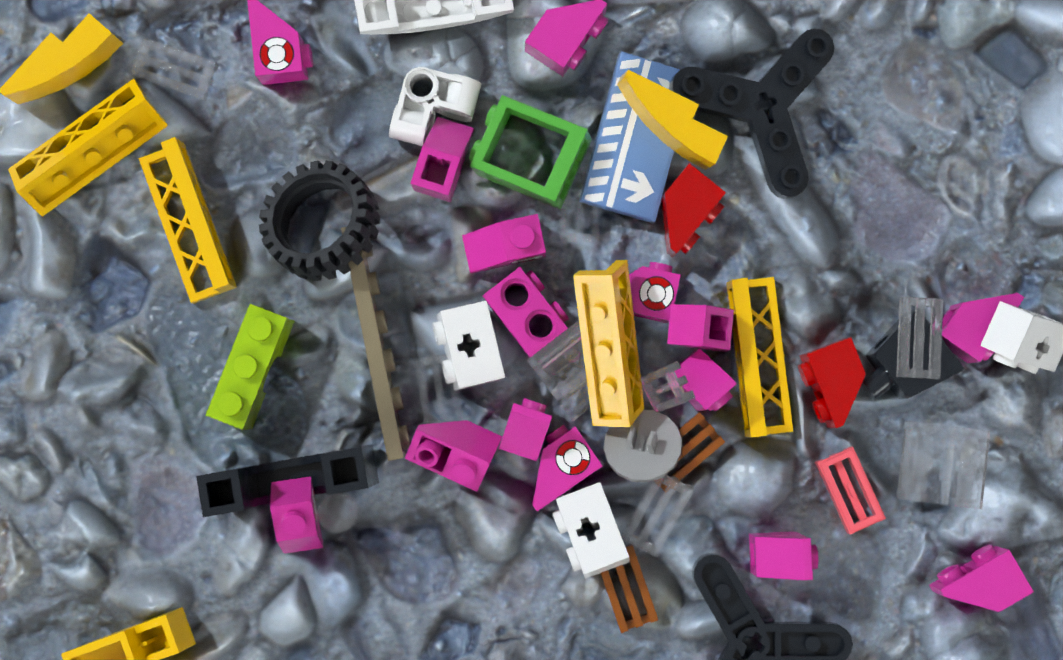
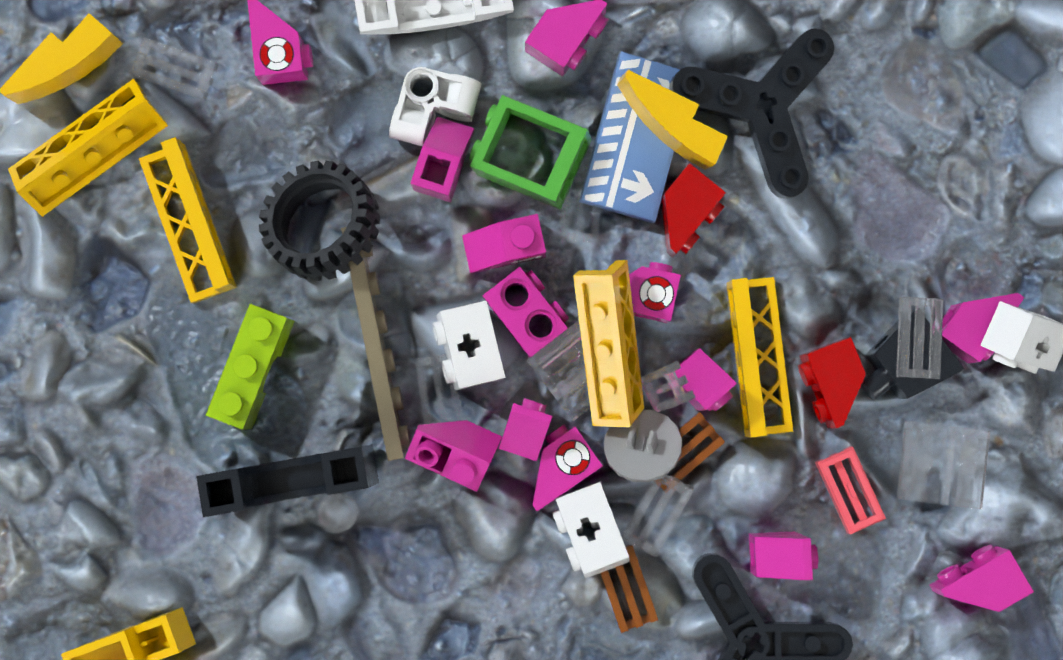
dark pink slope [270,476,323,554] -> none
dark pink slope [667,304,734,352] -> none

